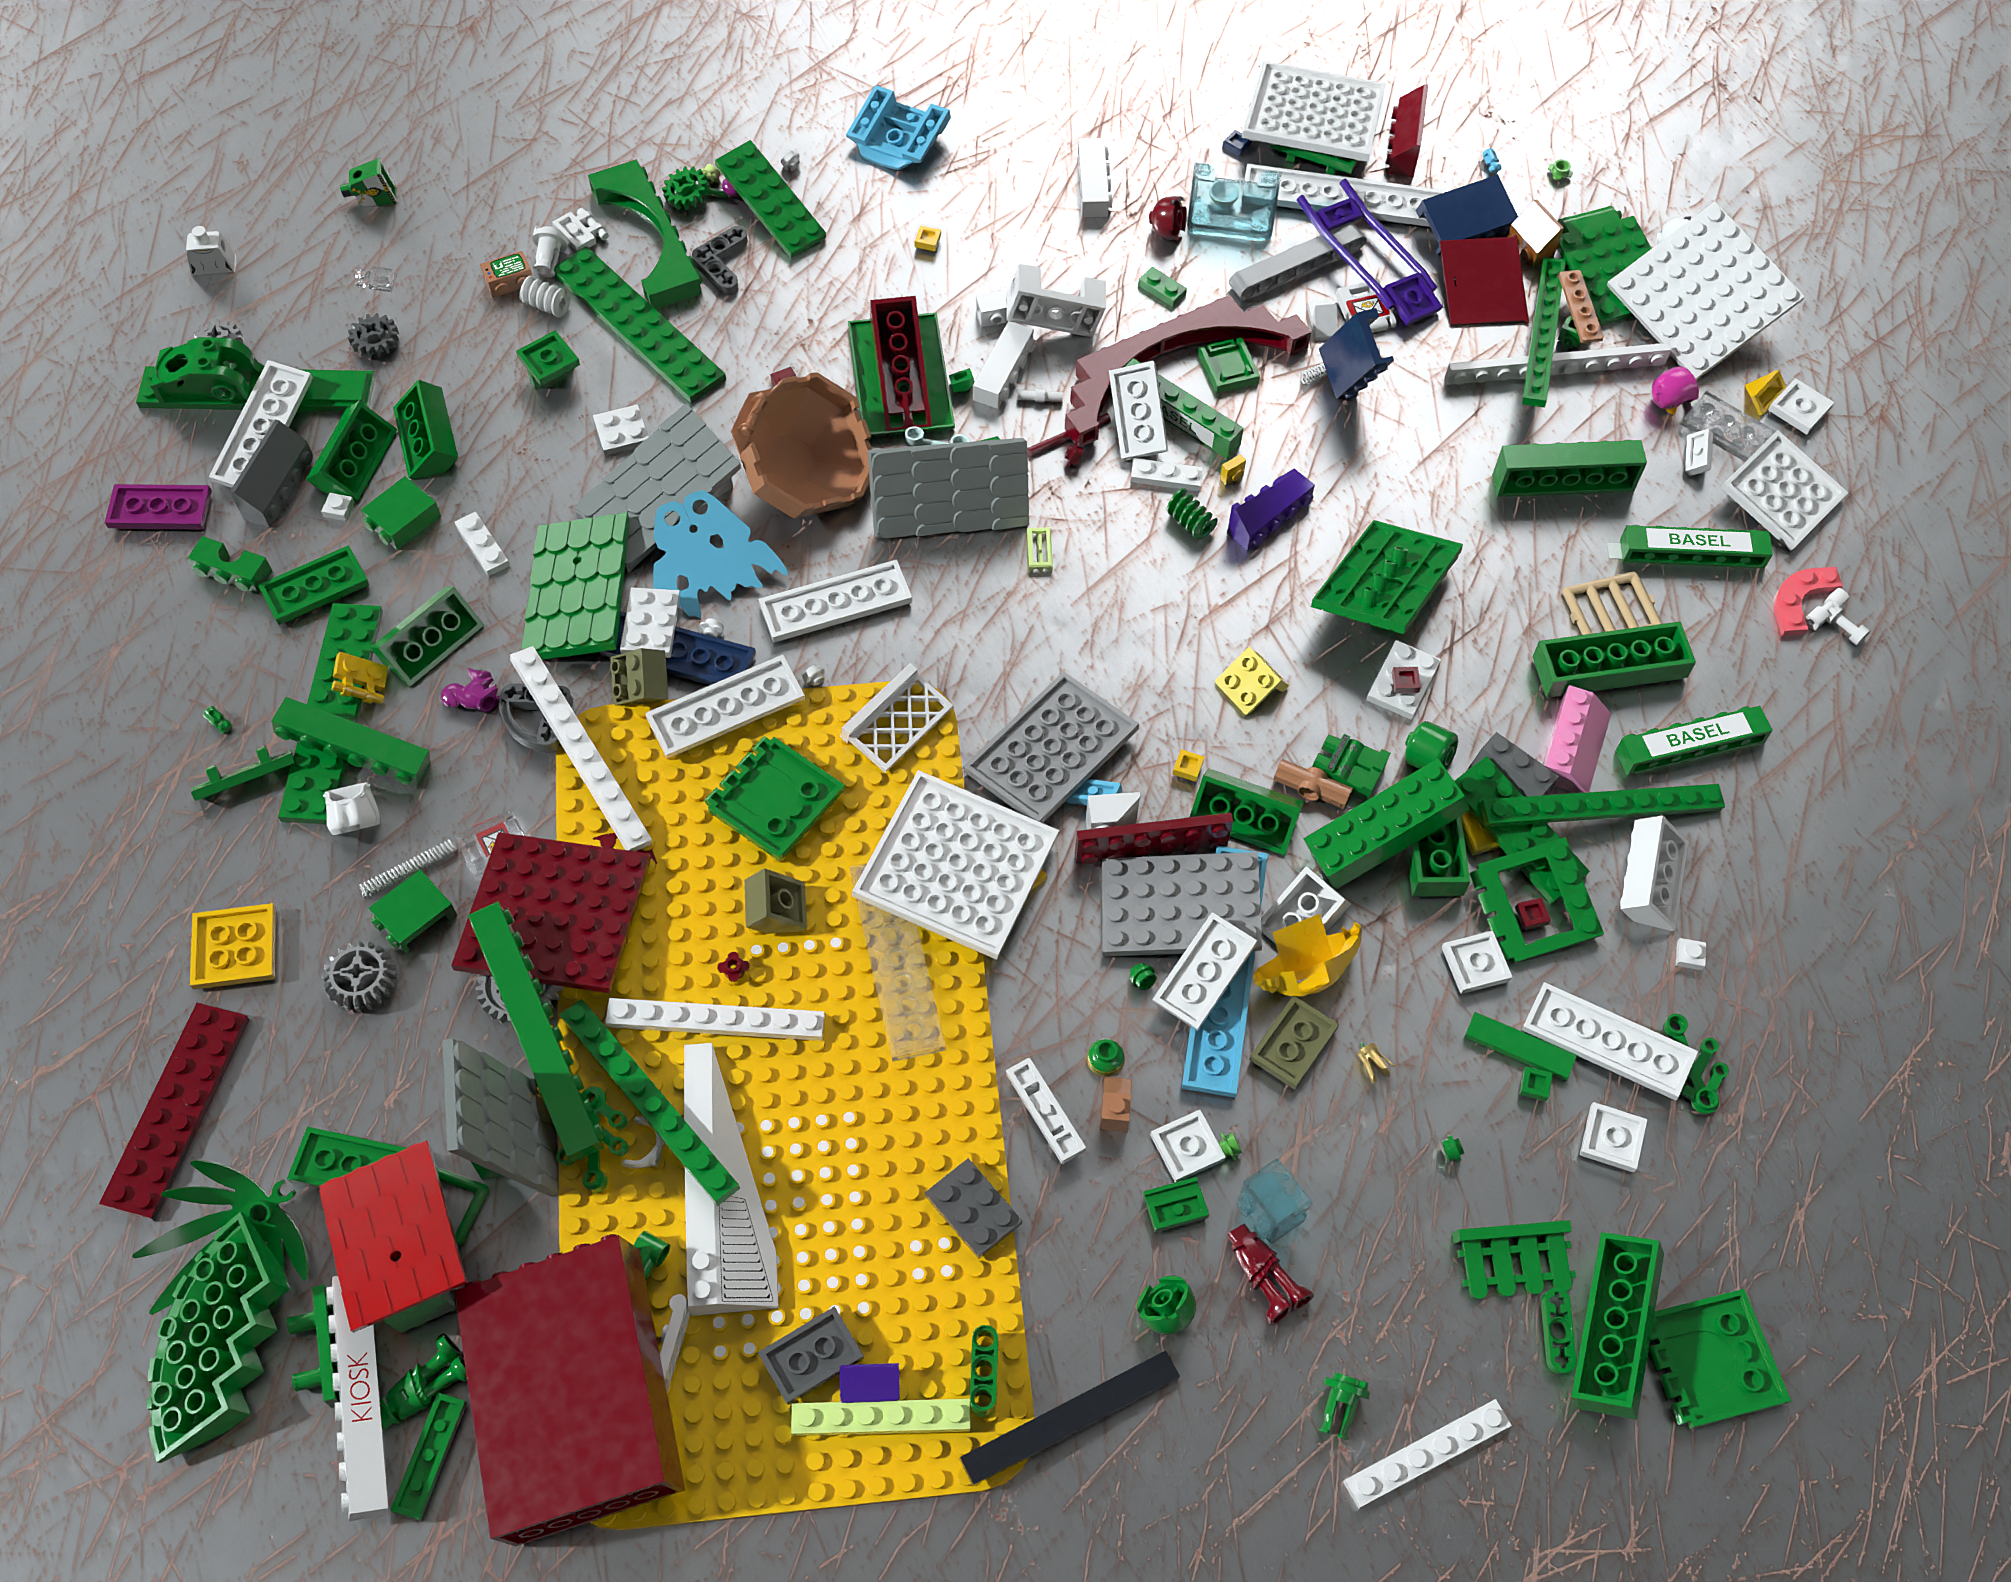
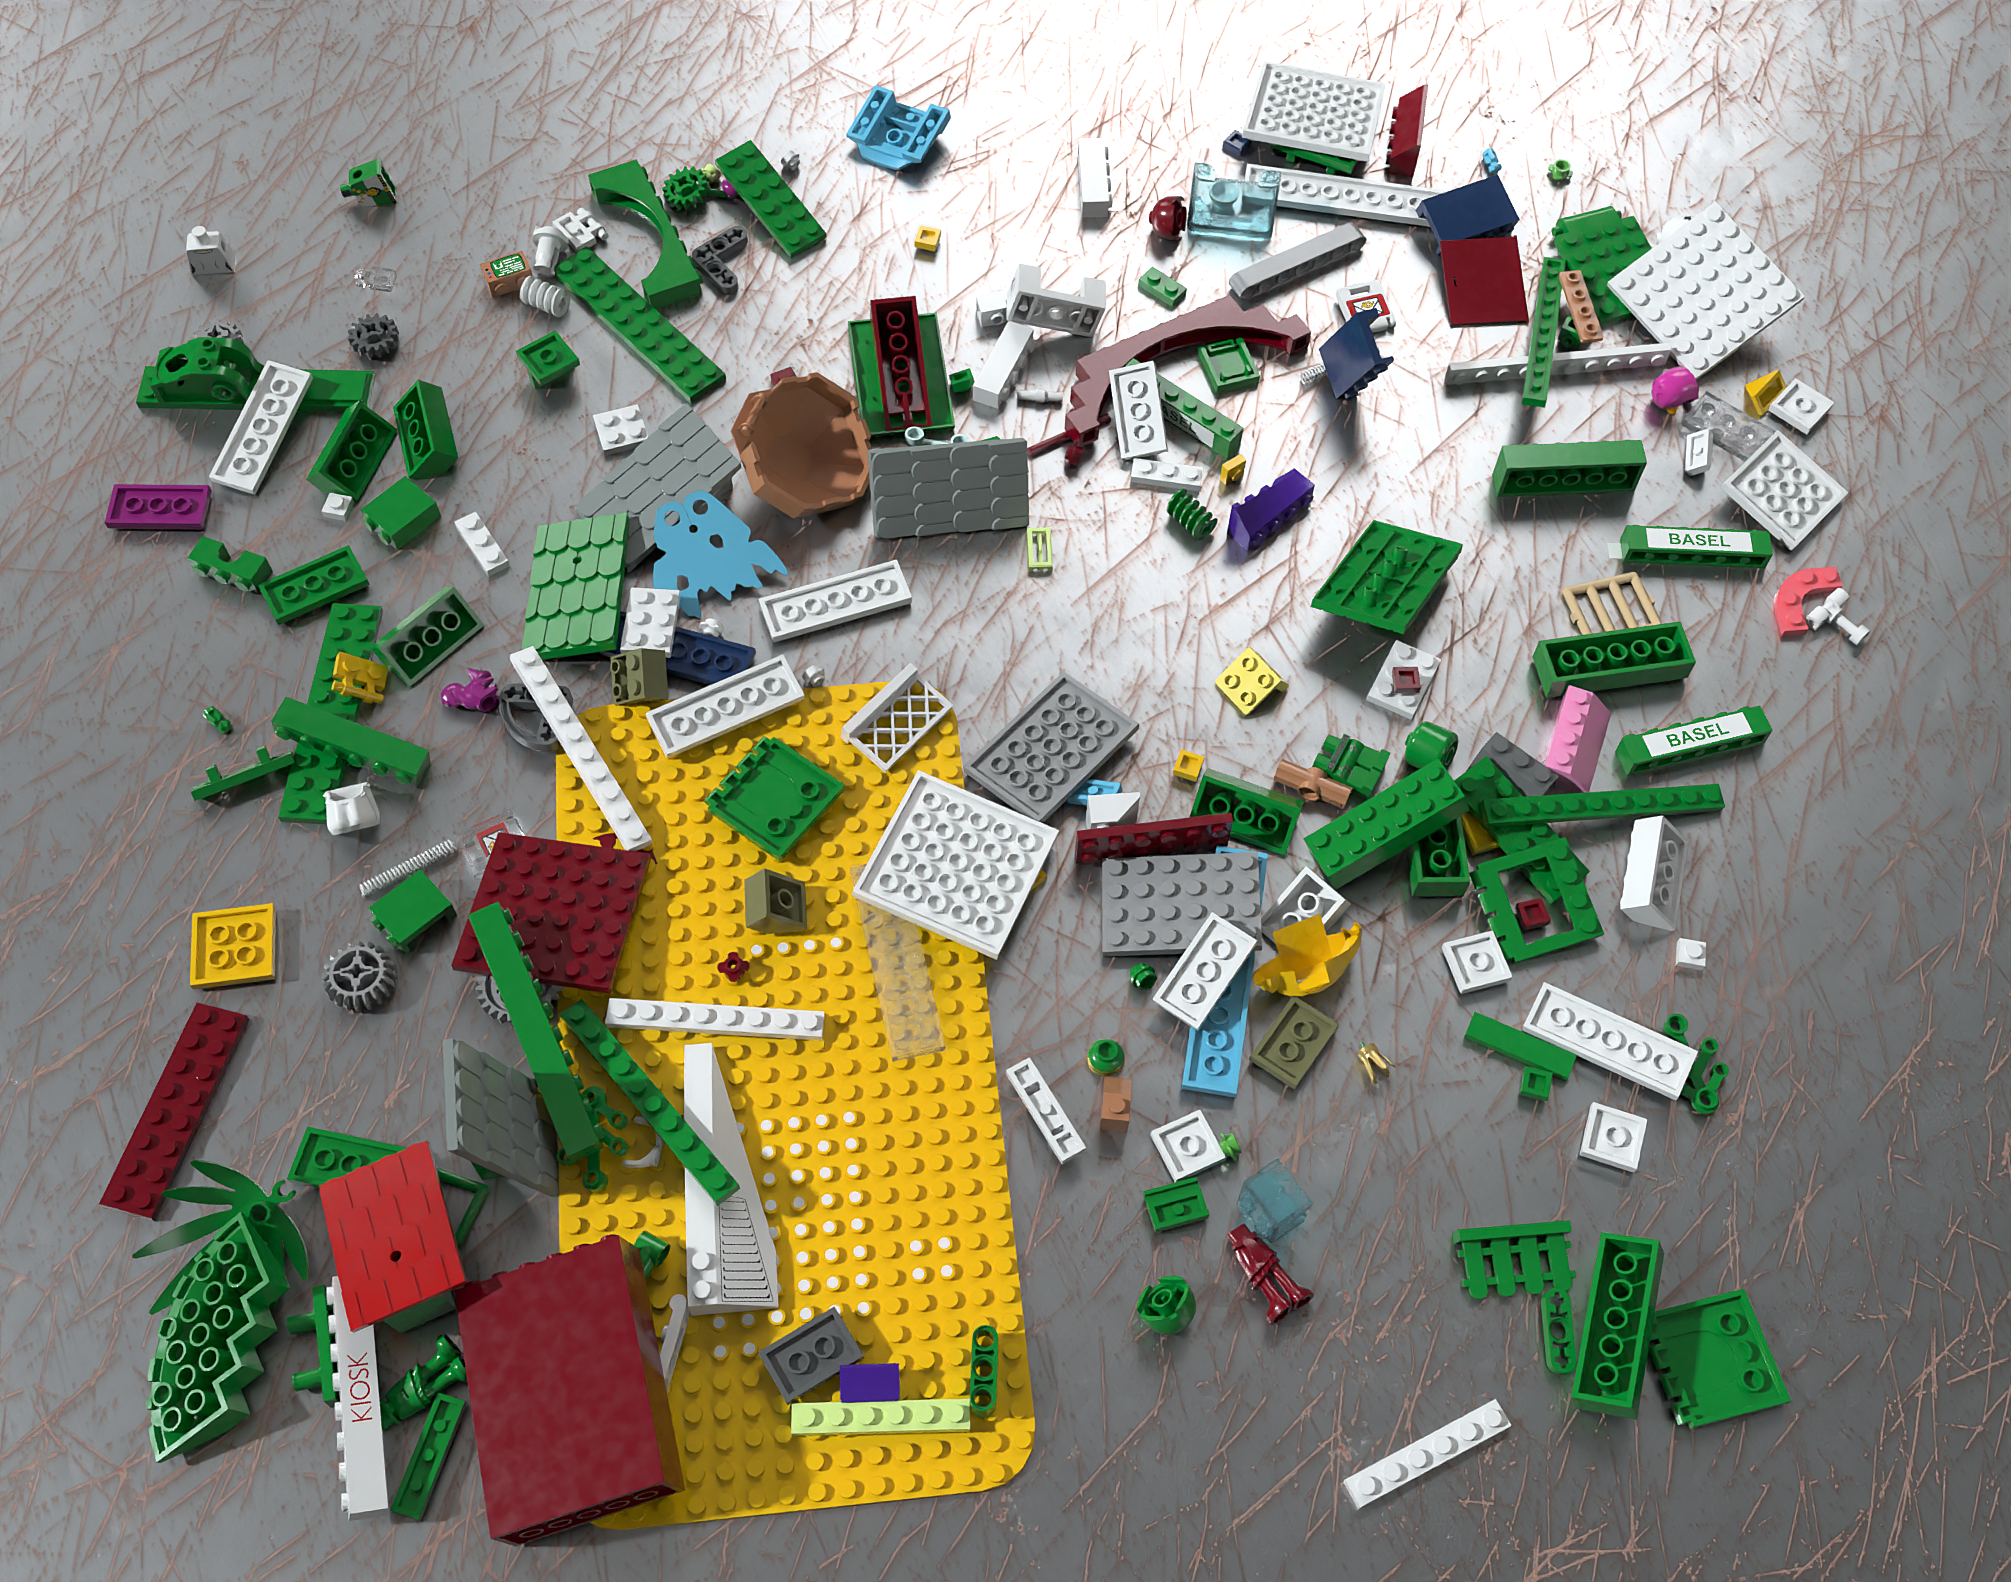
dark grey slope [230,419,313,527] -> none
dark grey plate [925,1158,1022,1259] -> none
black tile [959,1350,1180,1486] -> none
dark purple plate [1296,178,1443,325] -> none
white slope [1307,299,1338,341] -> none
green piece [1319,1372,1371,1440] -> none
green plate [1442,1135,1464,1162] -> none
slope [1507,199,1564,268] -> none

